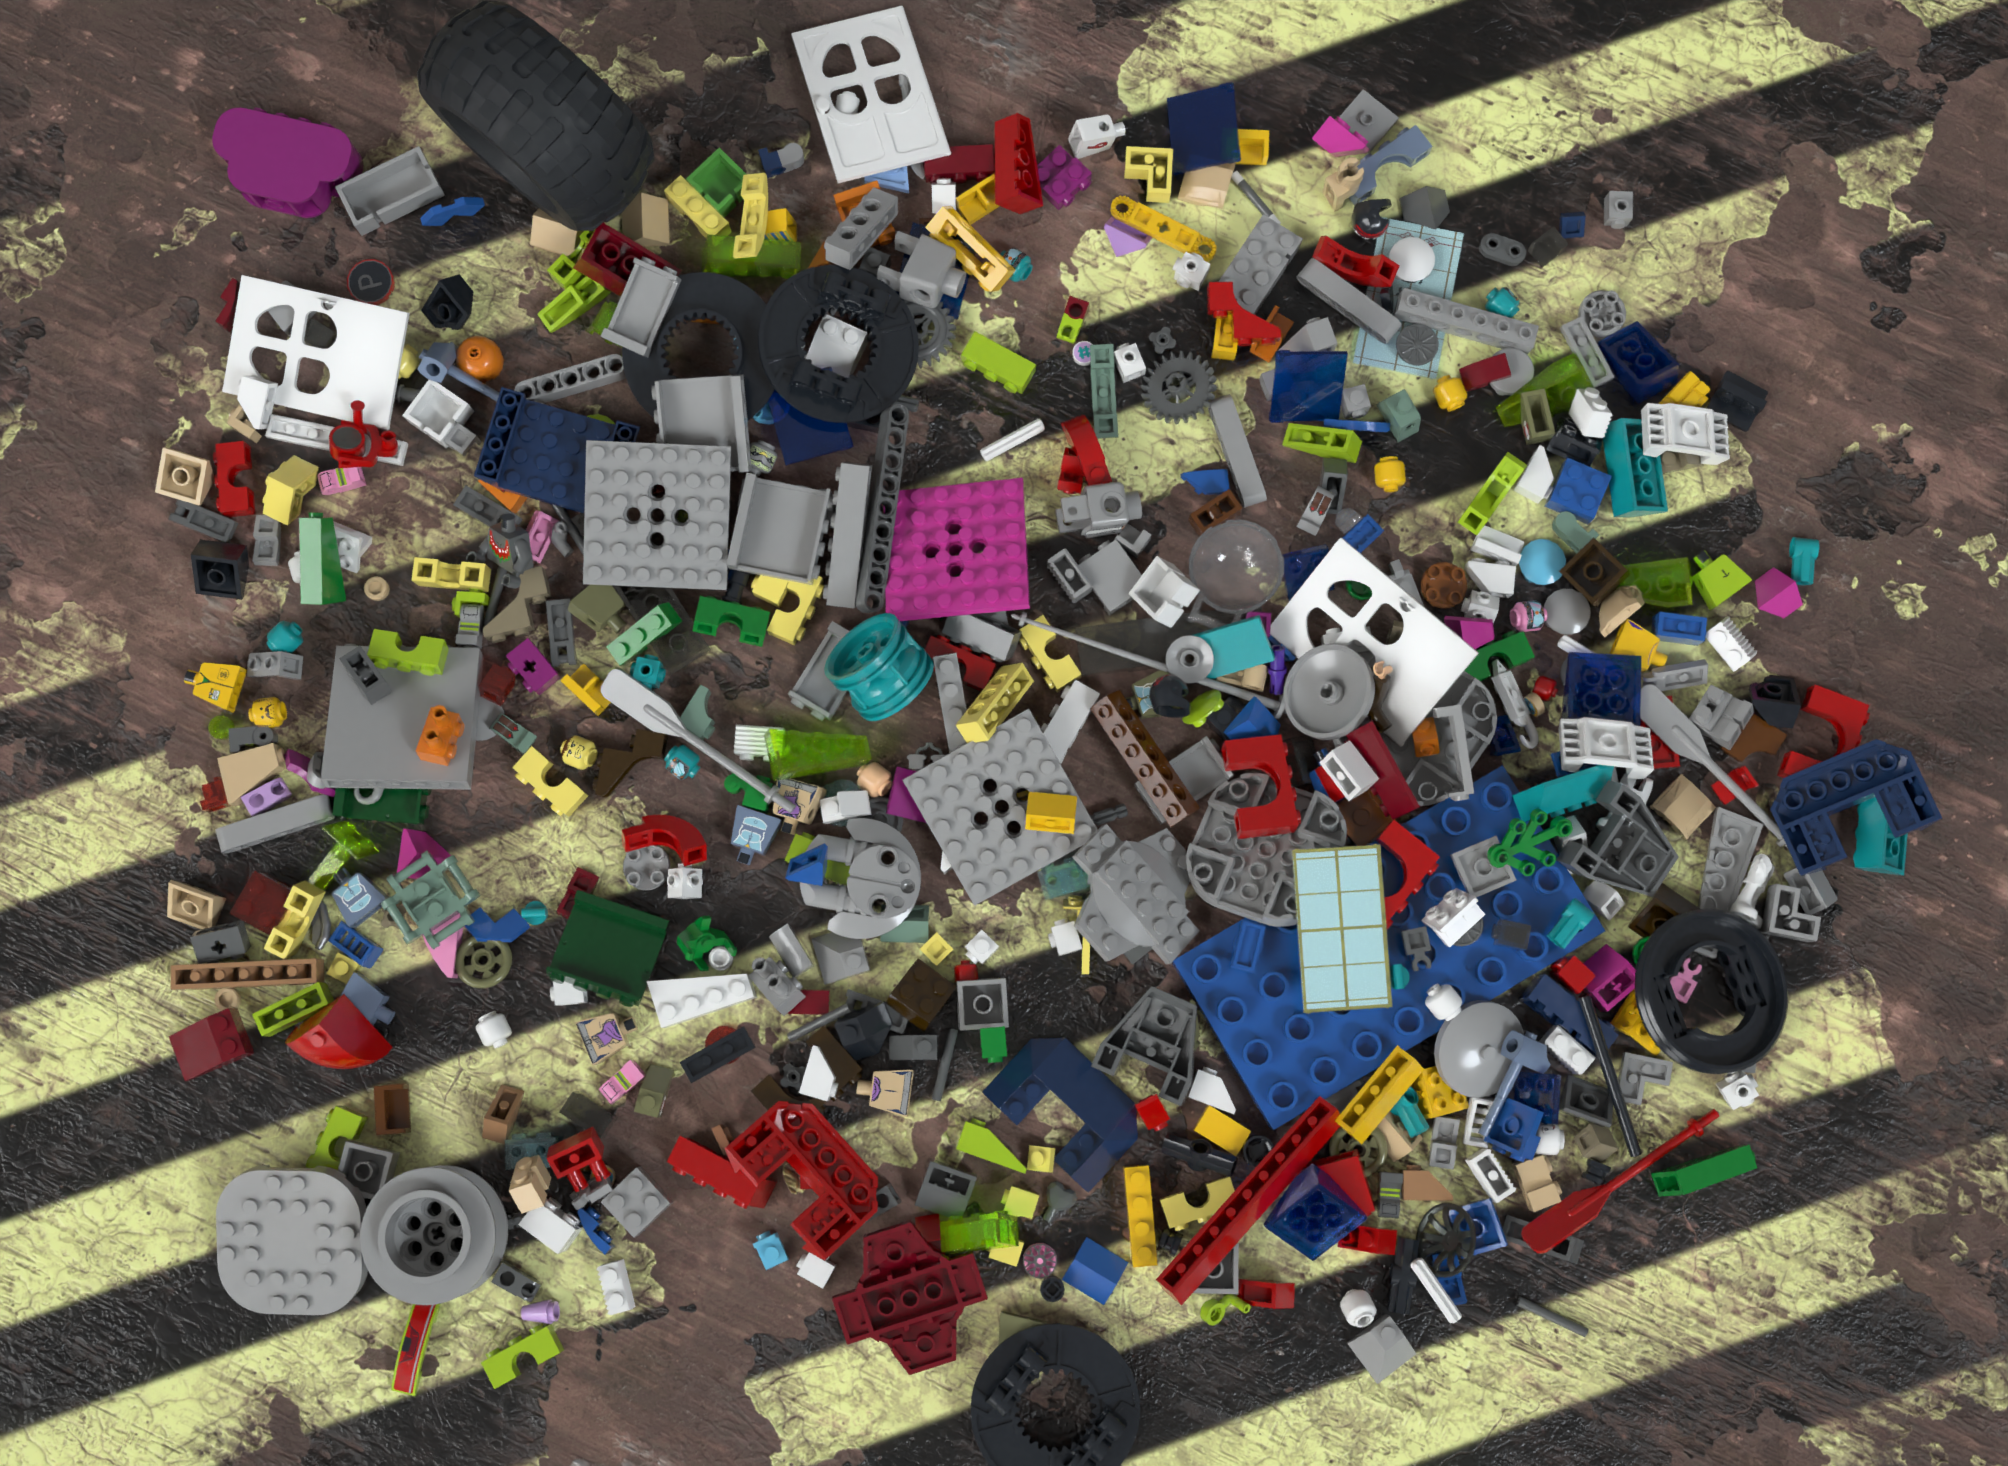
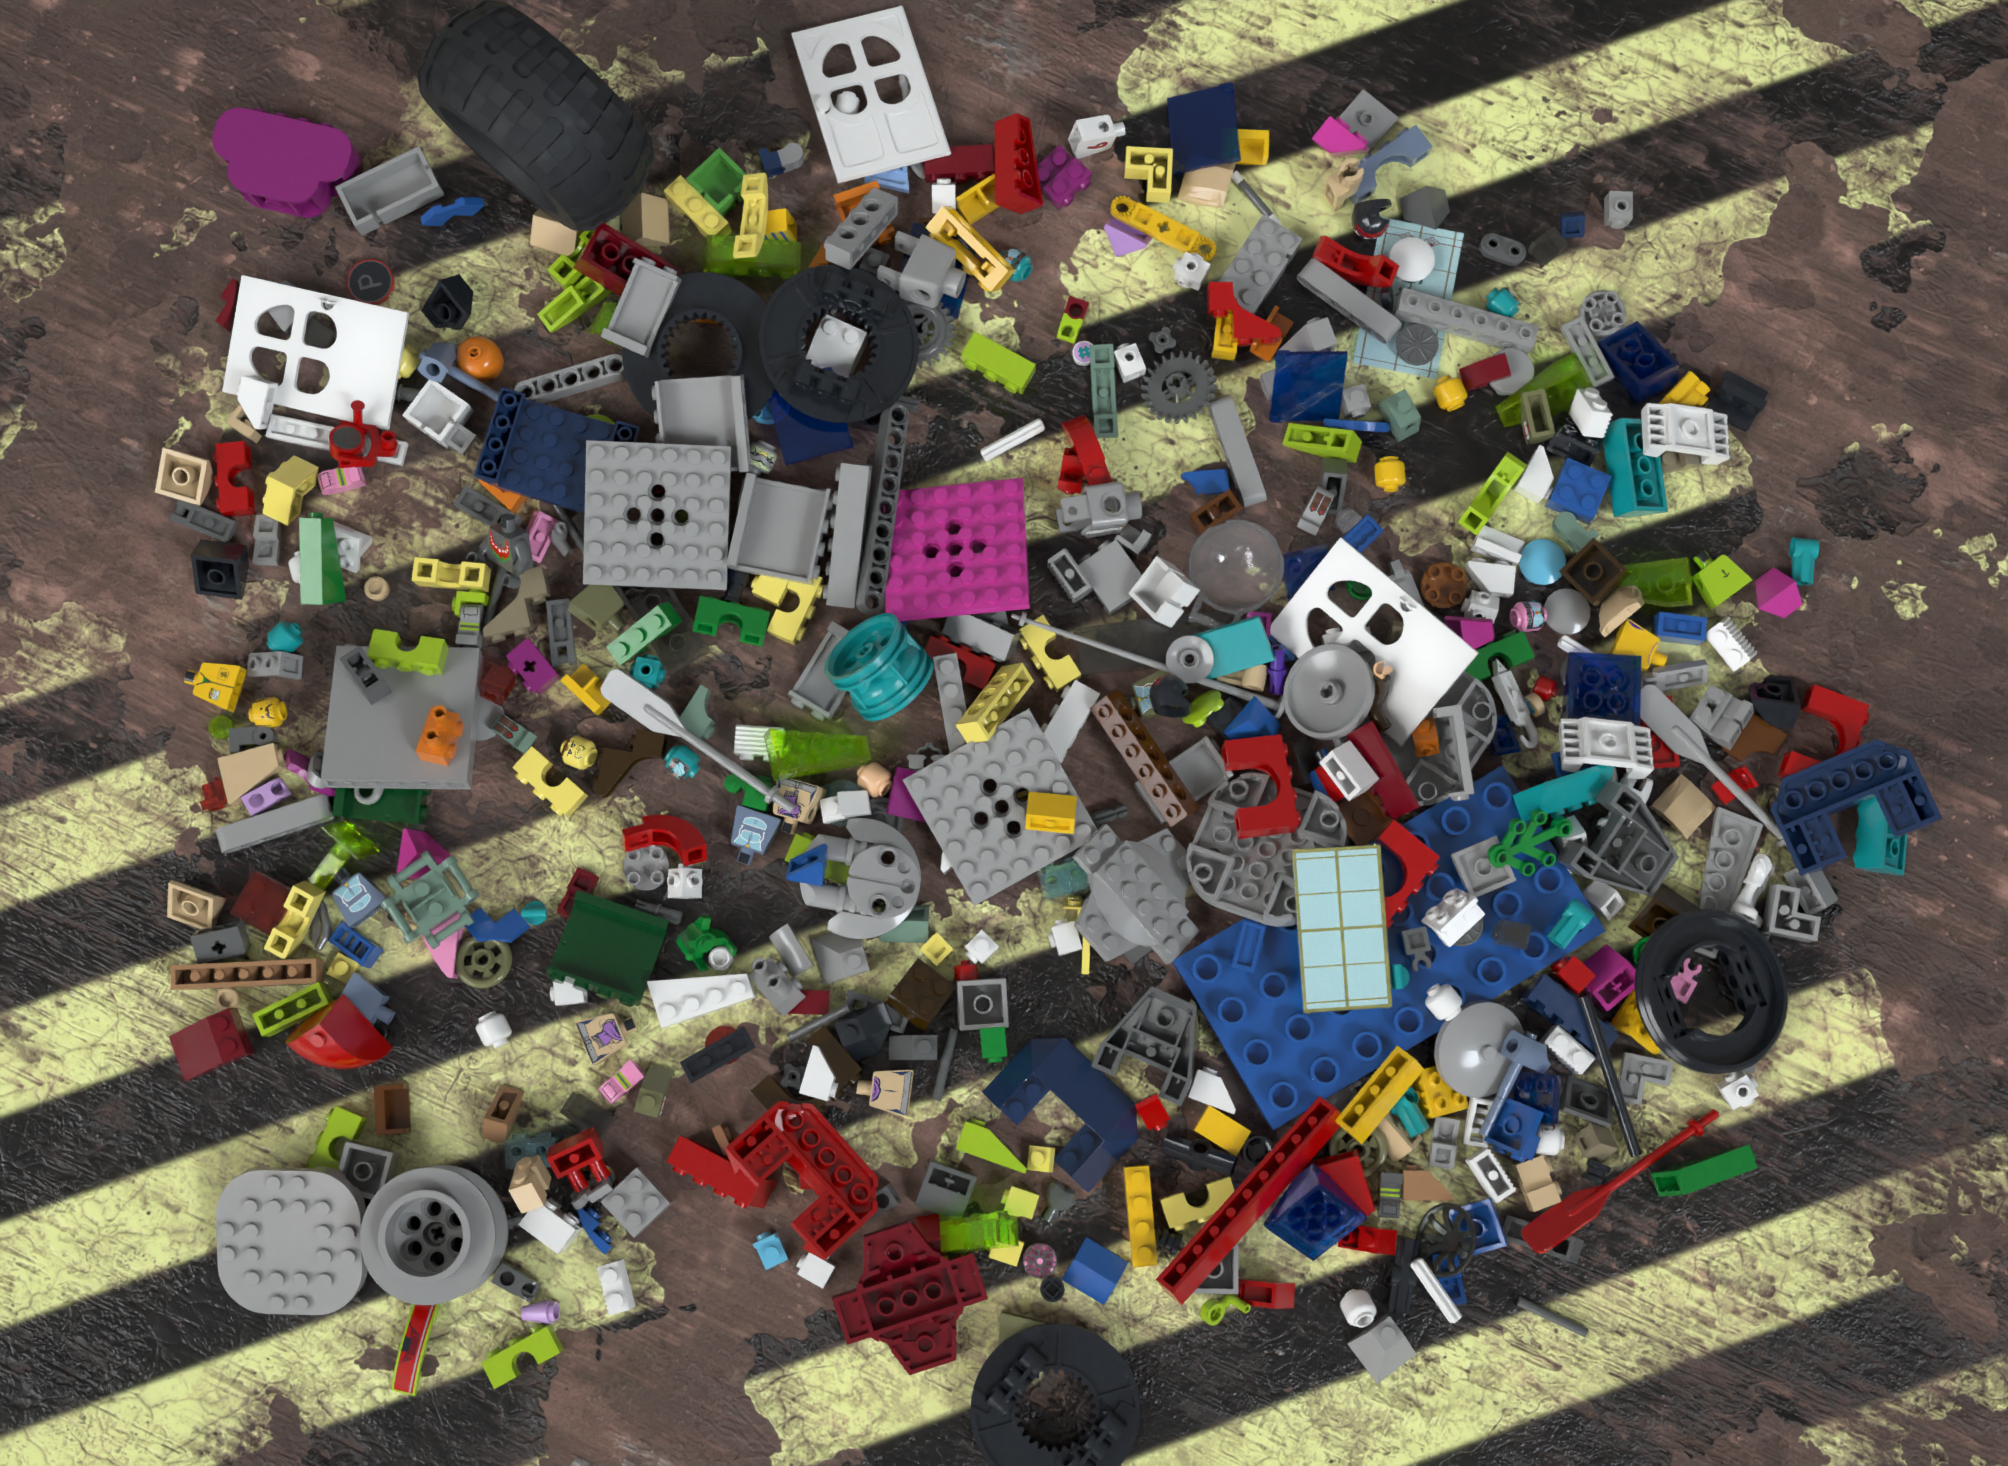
none -> dark grey axle [634,899,683,925]

